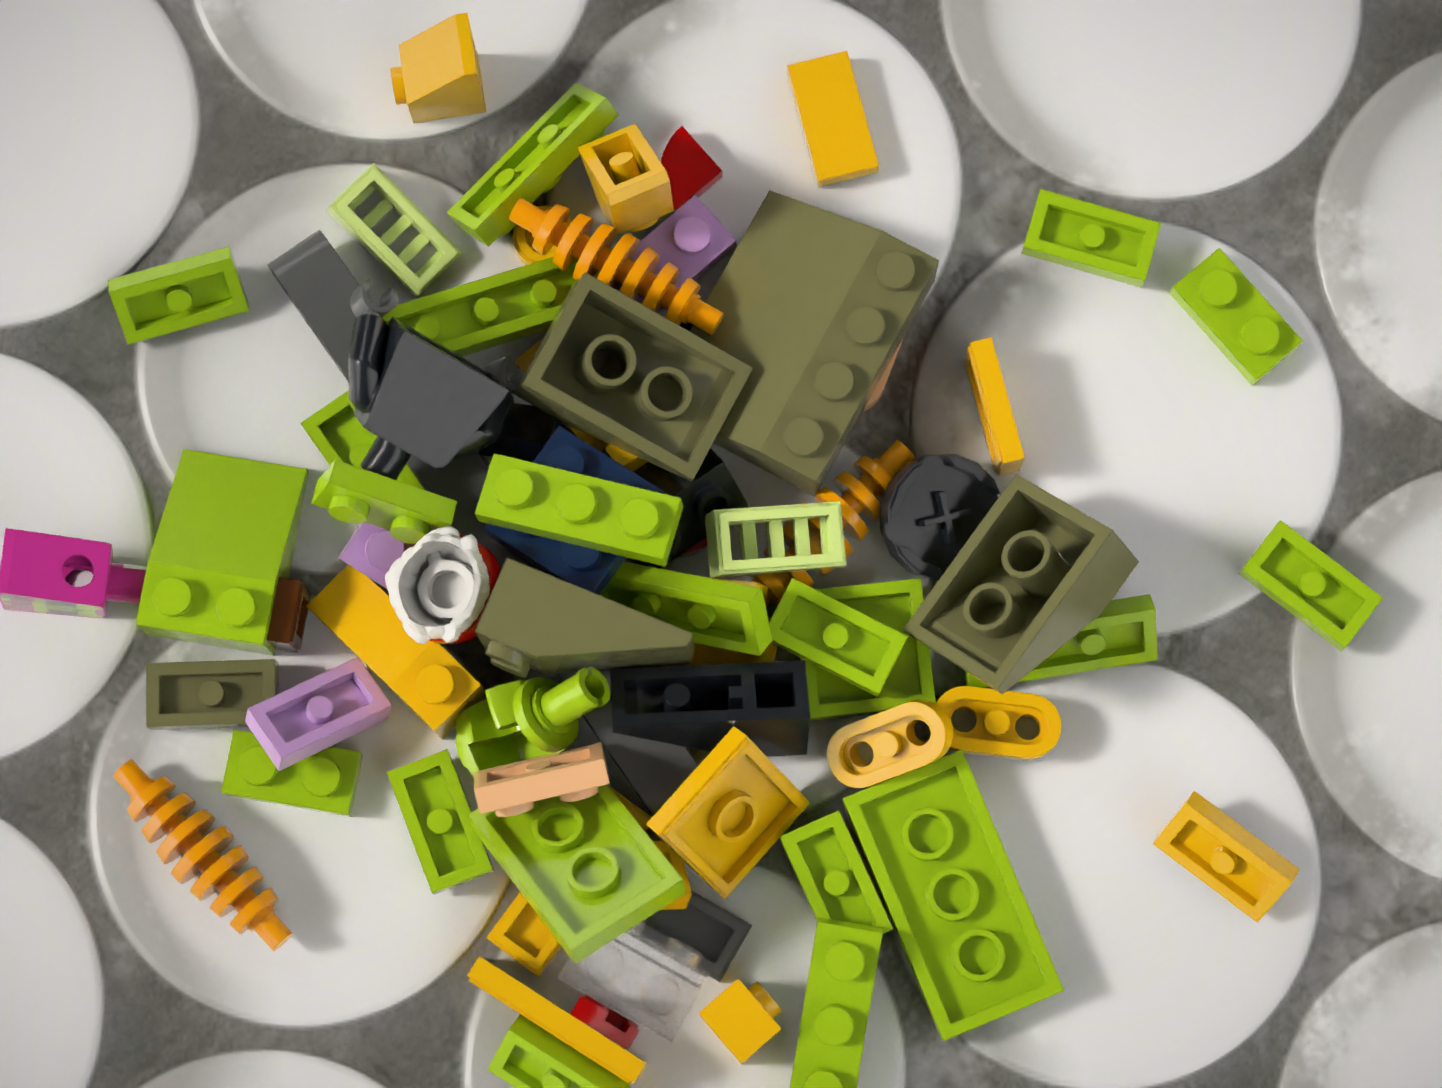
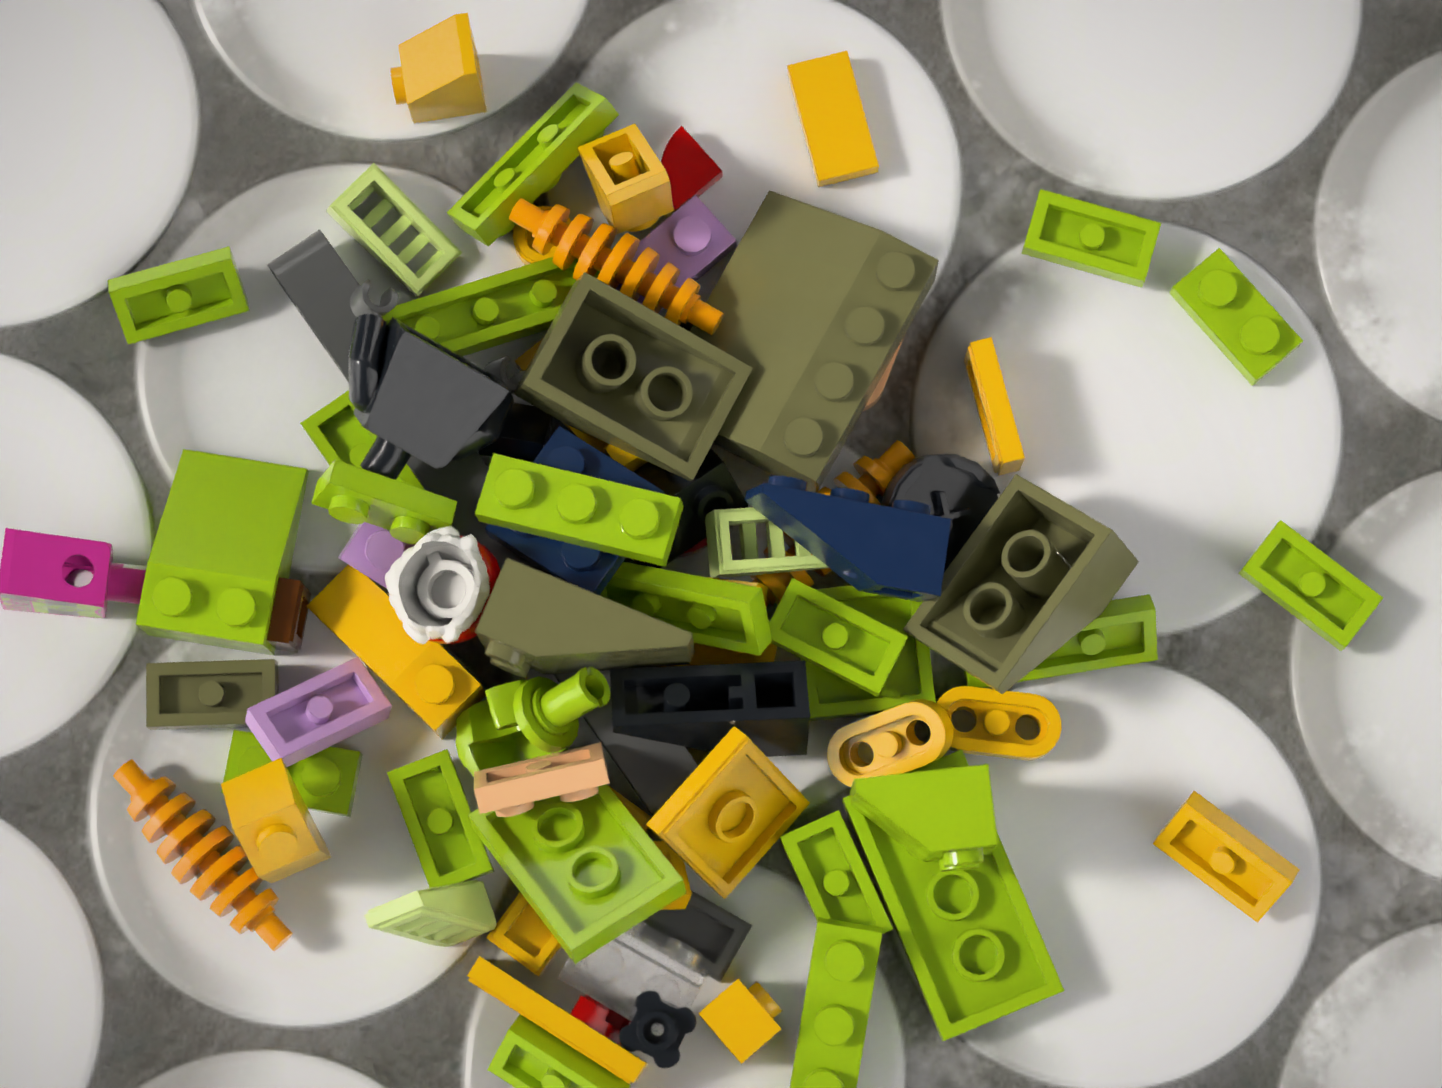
none -> yellow slope [221,757,331,884]
none -> yellowish green slope [365,879,496,947]
none -> black plate [619,990,696,1068]
none -> dark blue slope [745,476,951,602]
none -> lime slope [849,764,998,872]

